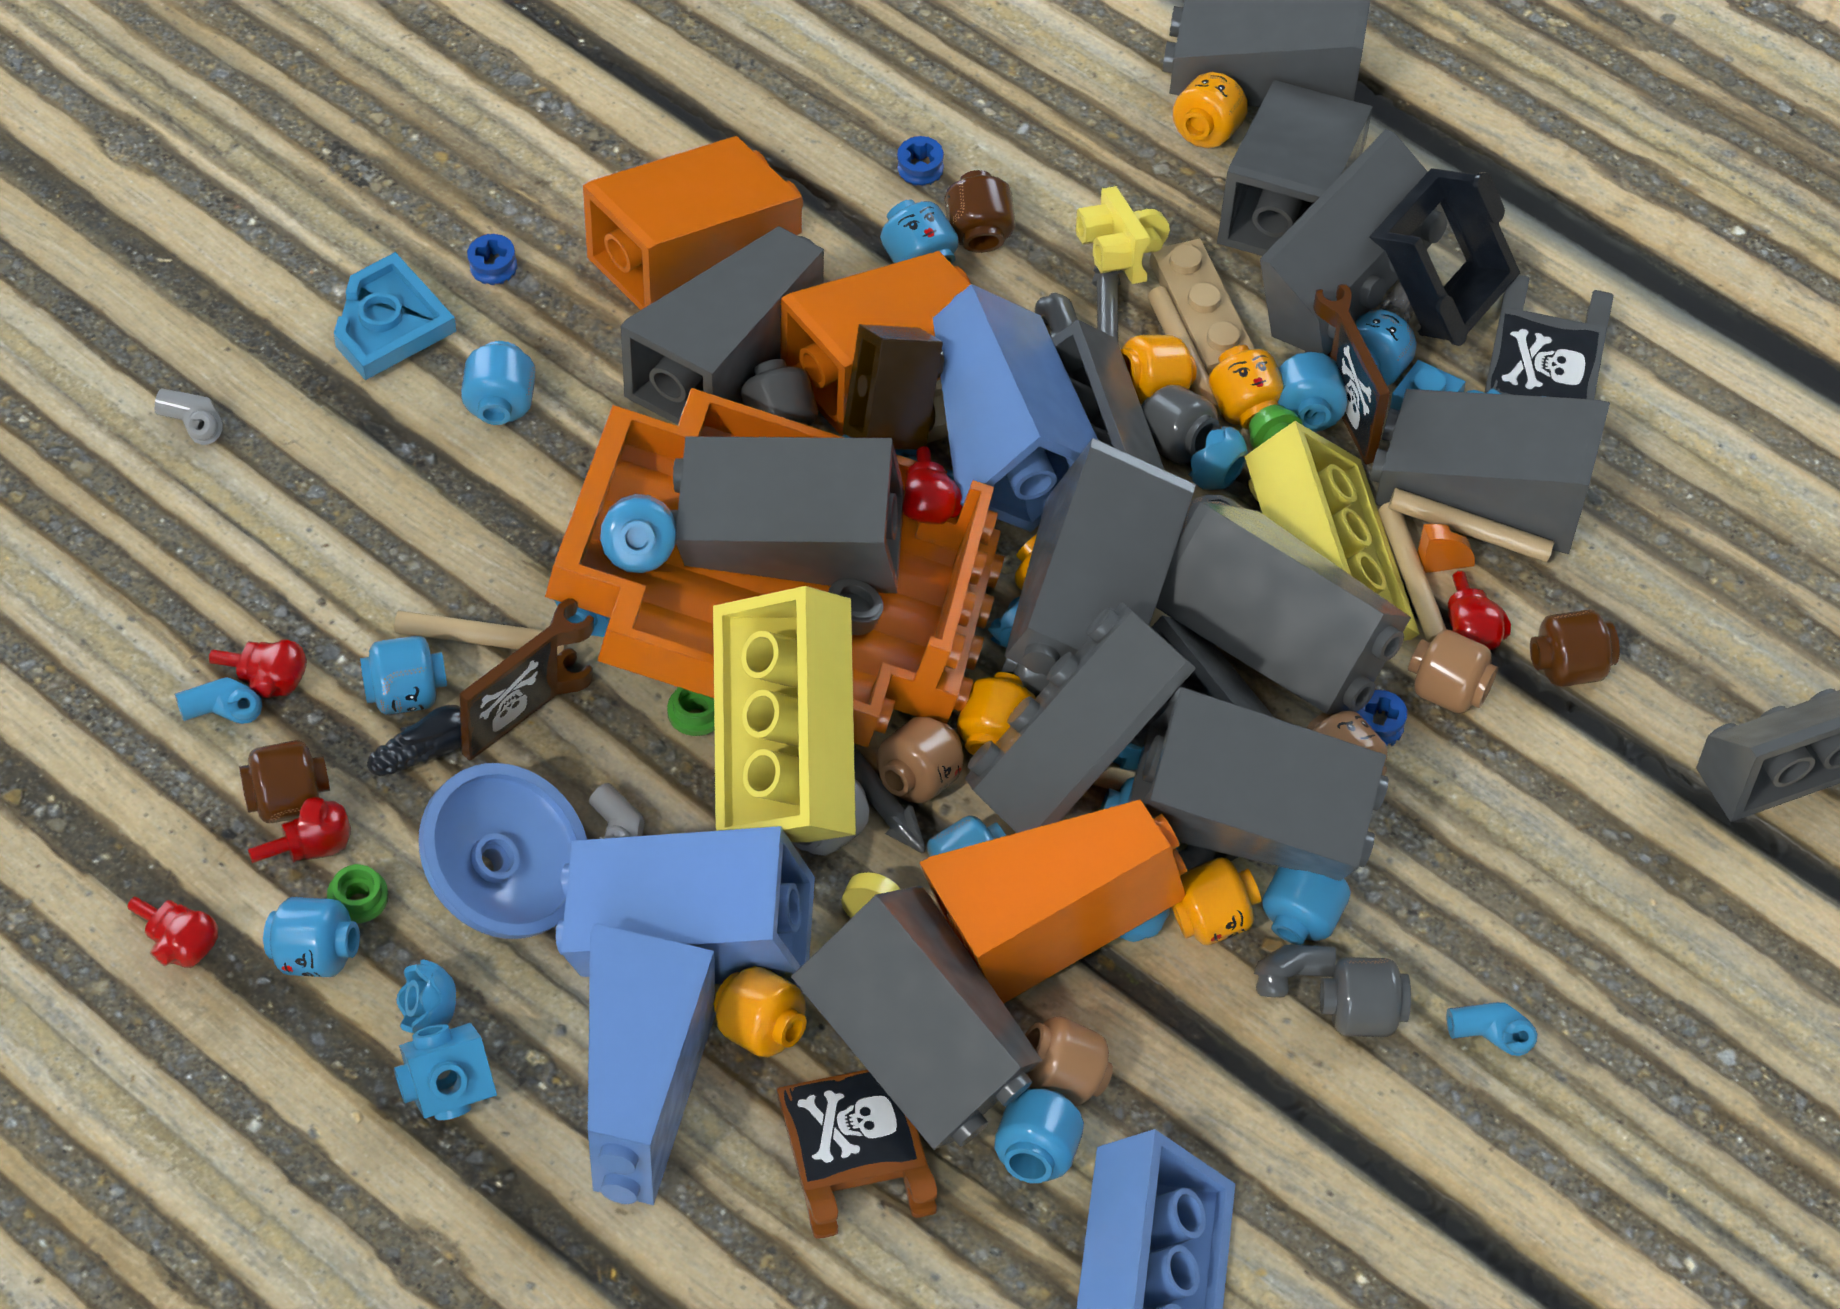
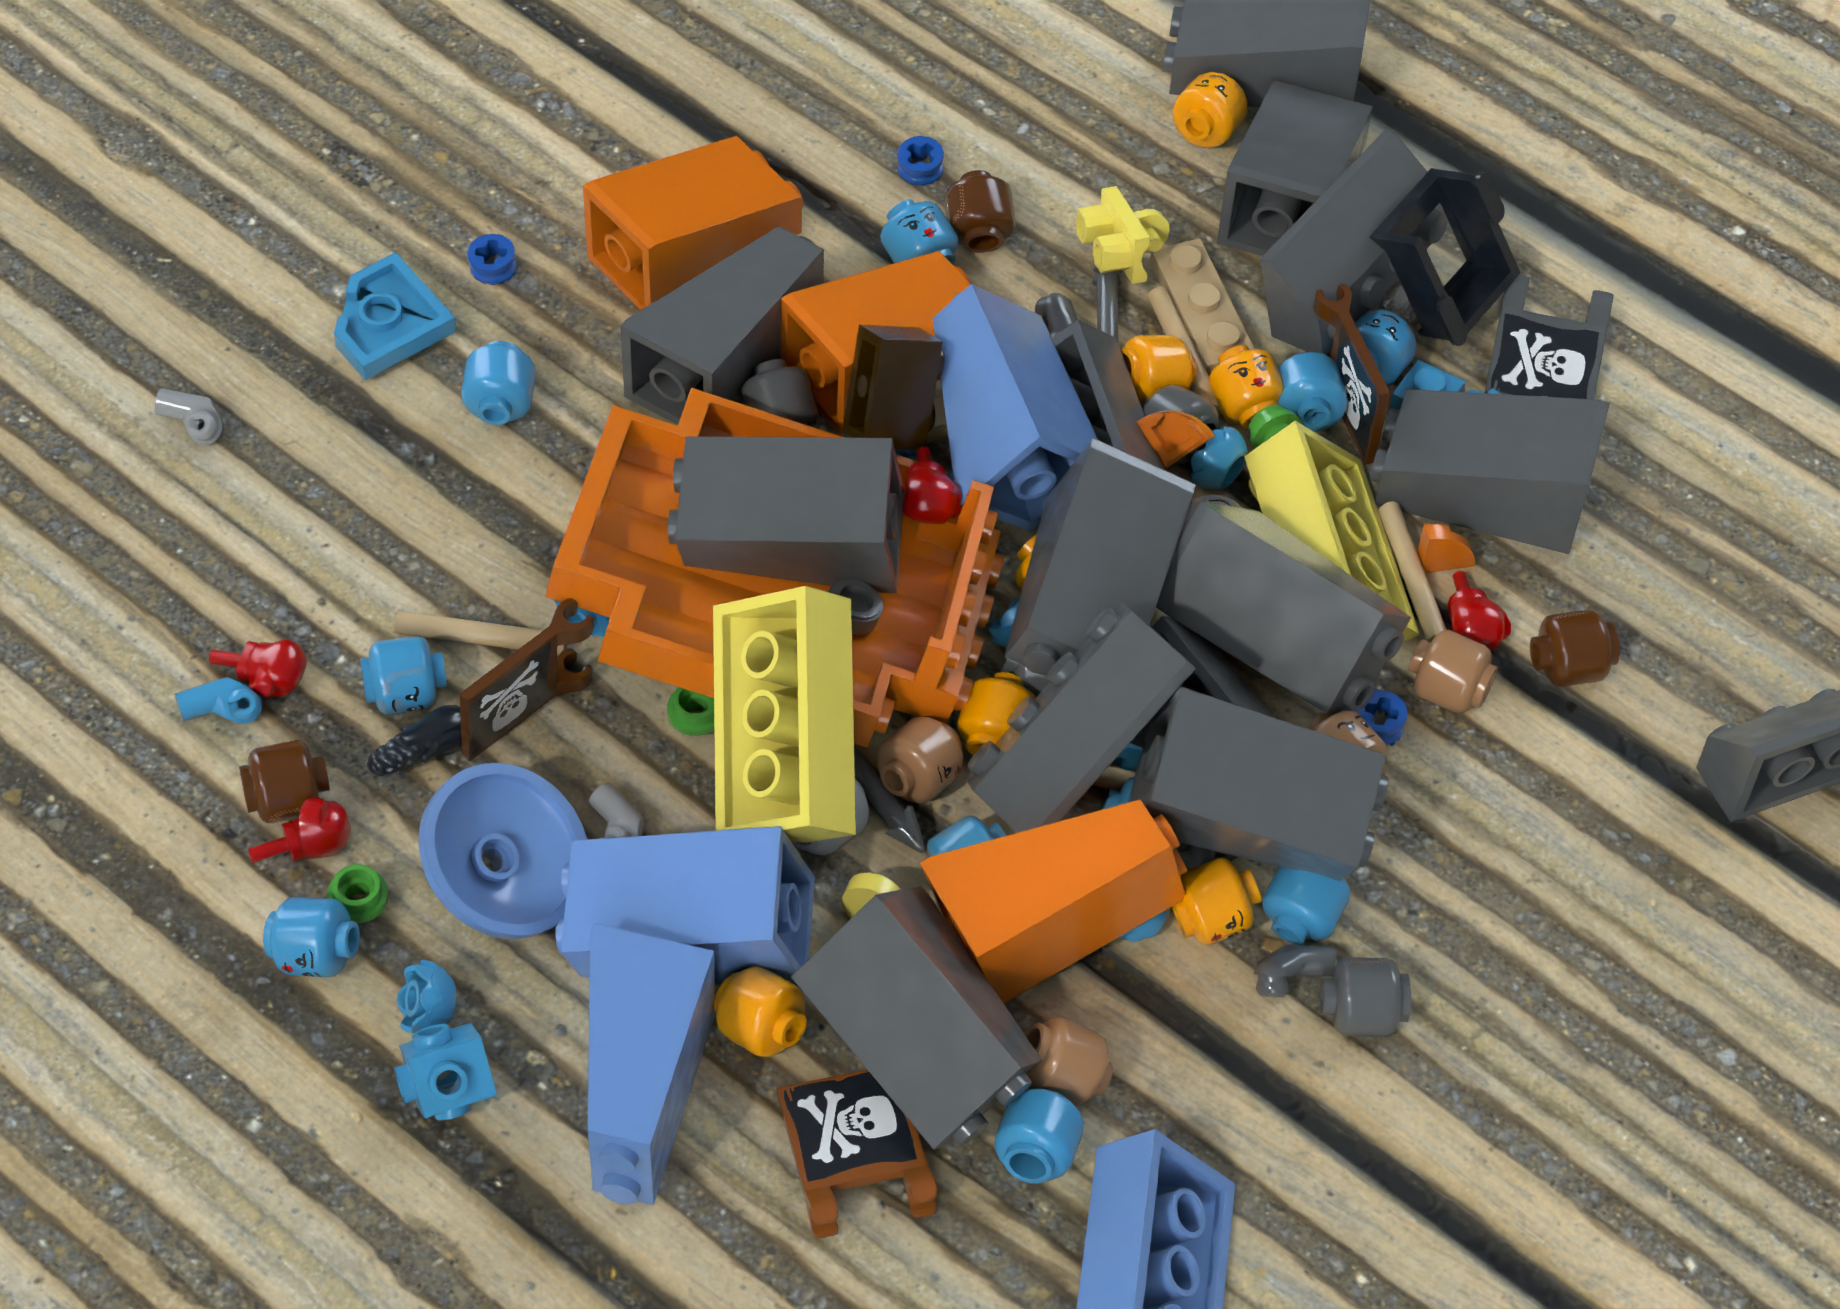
red piece [127,897,219,968] -> none
dark azure head [600,494,676,573] -> none
tan bar [1388,488,1554,562] -> none
dark azure arm [1446,1002,1538,1056] -> none
none -> orange tile [1136,410,1215,468]

